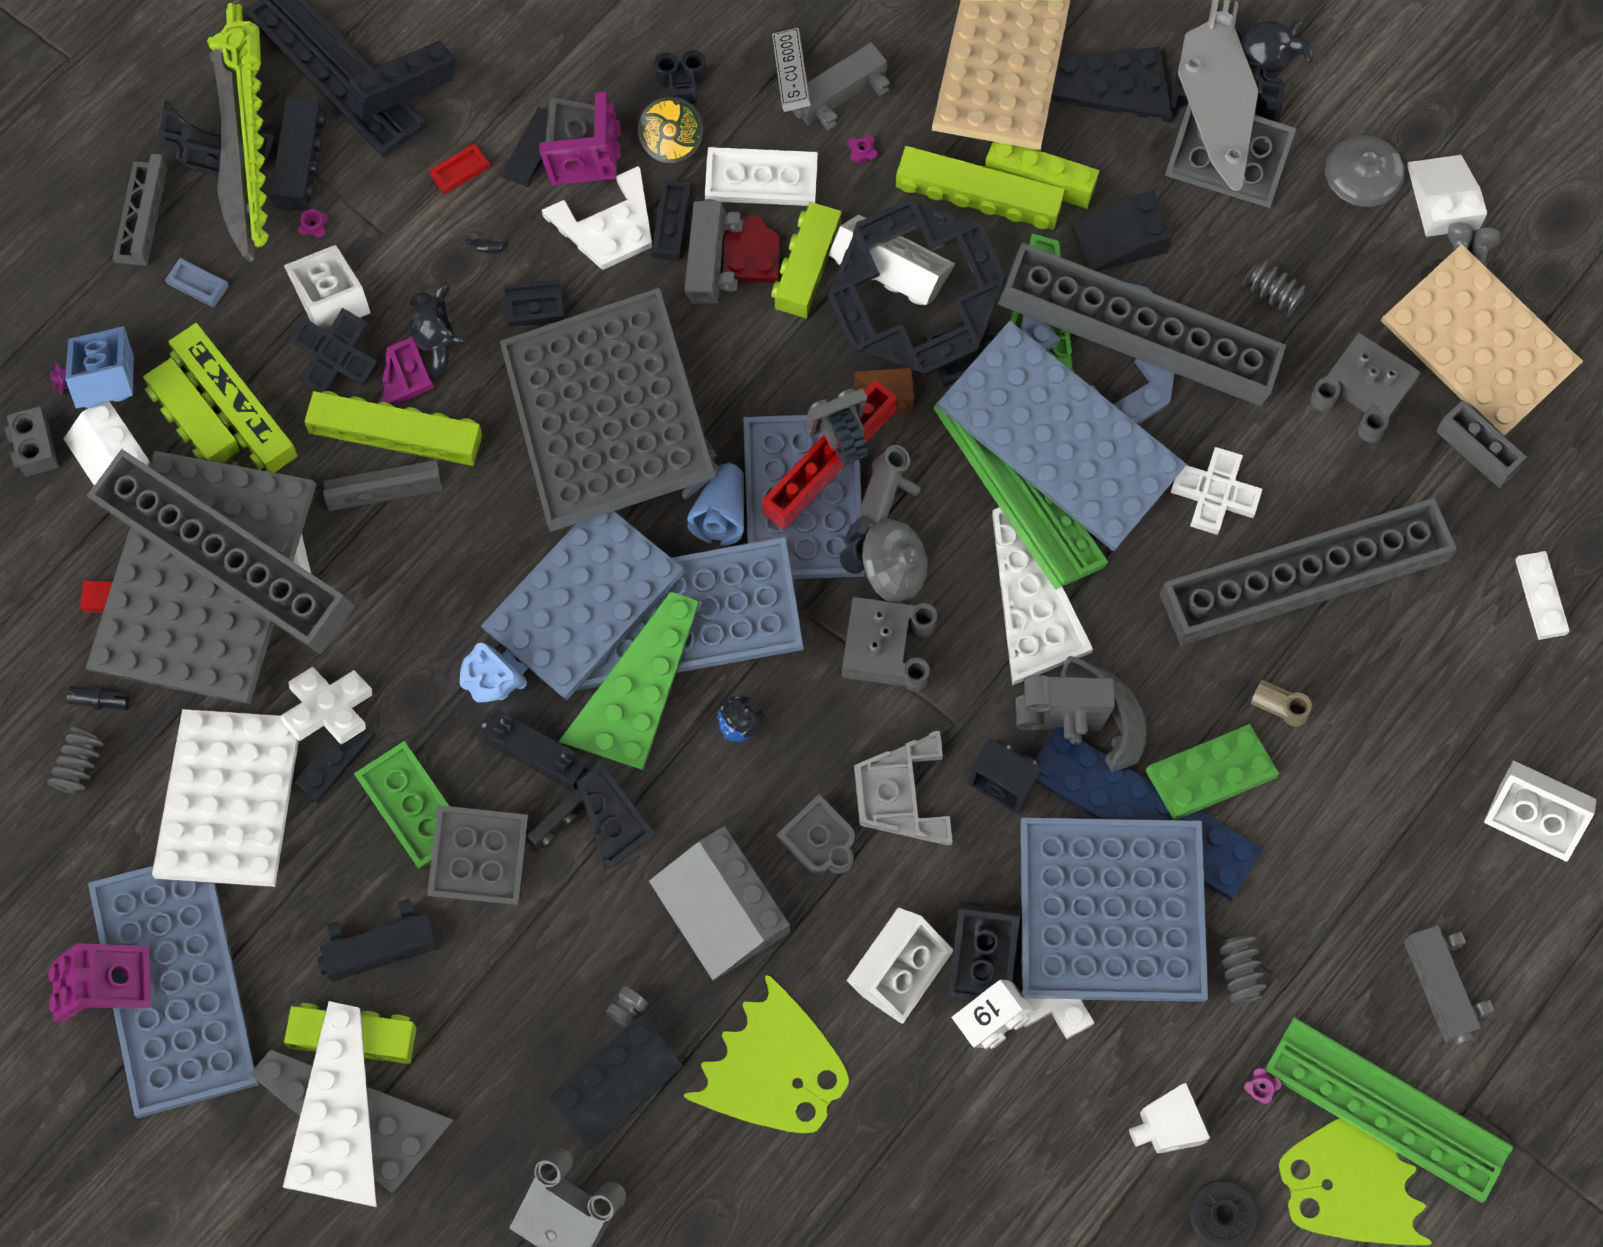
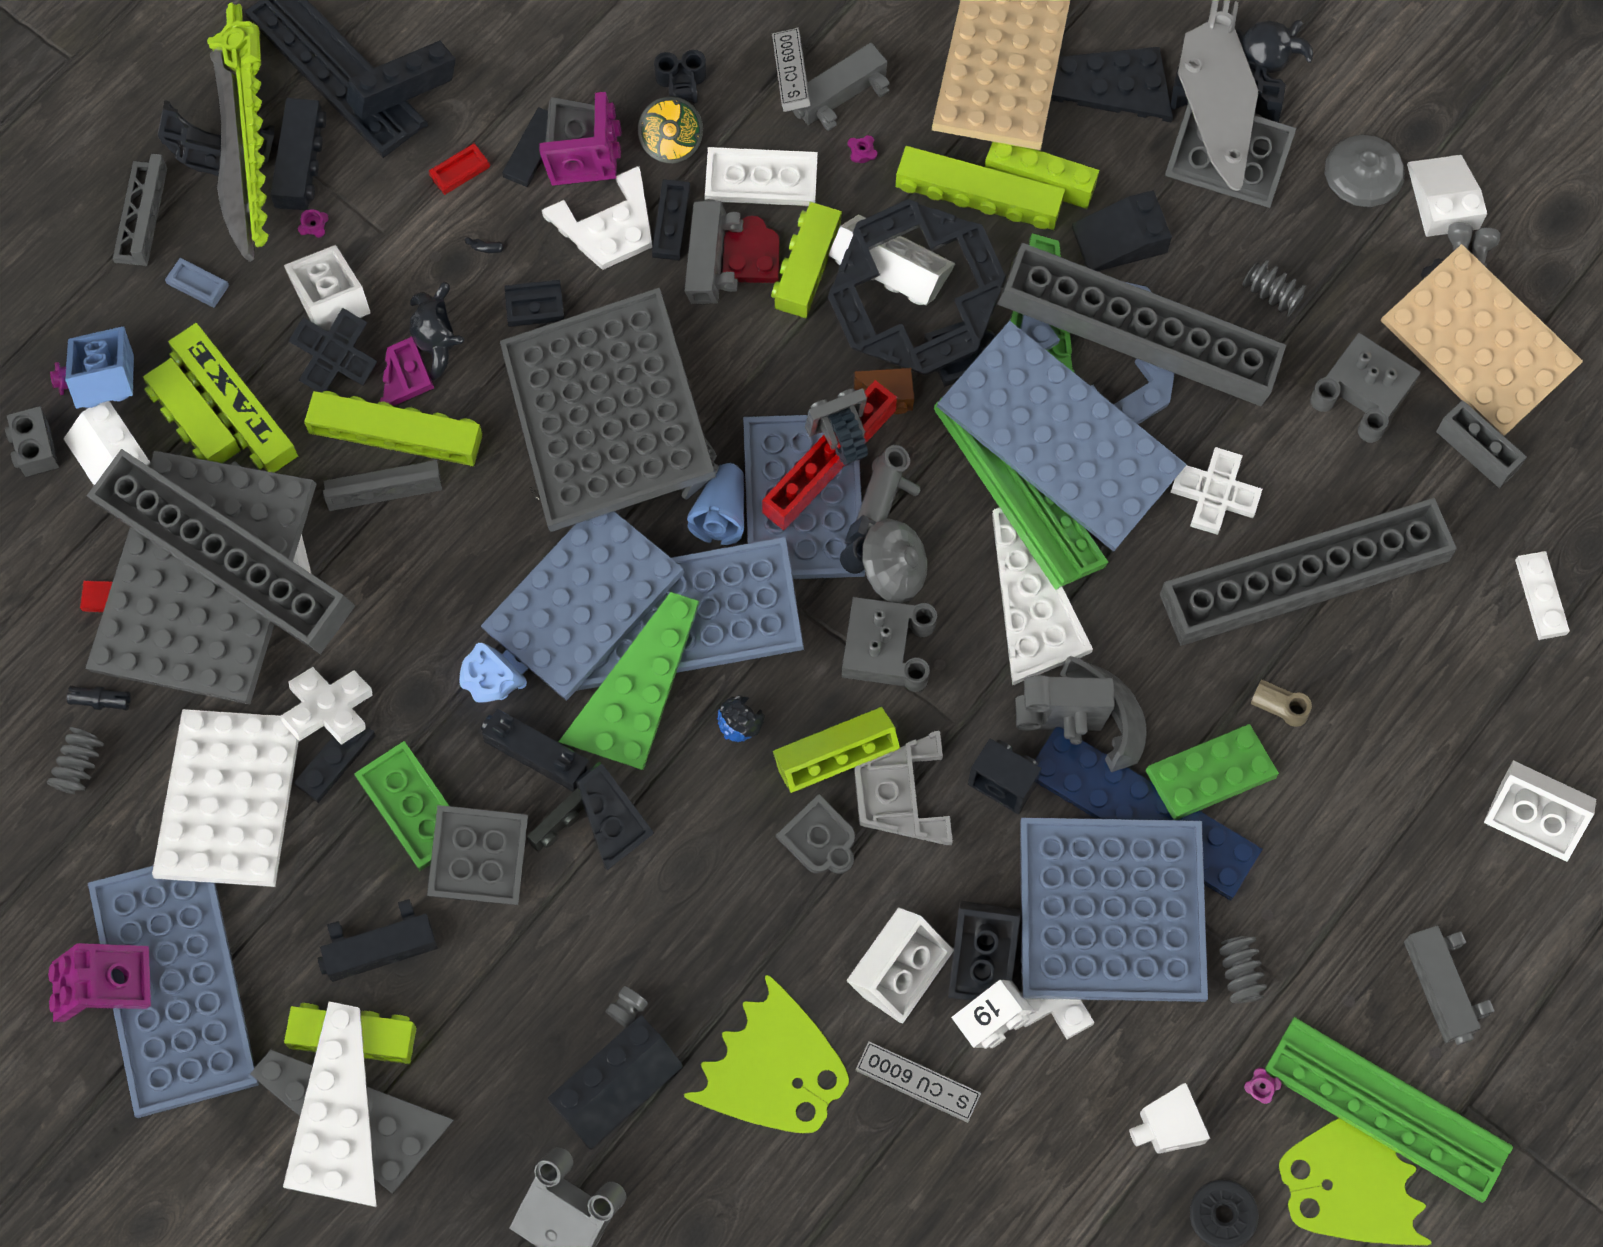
slope [649,826,790,981] -> none
none -> lime brick [773,707,900,793]
none -> light grey tile [856,1042,981,1123]

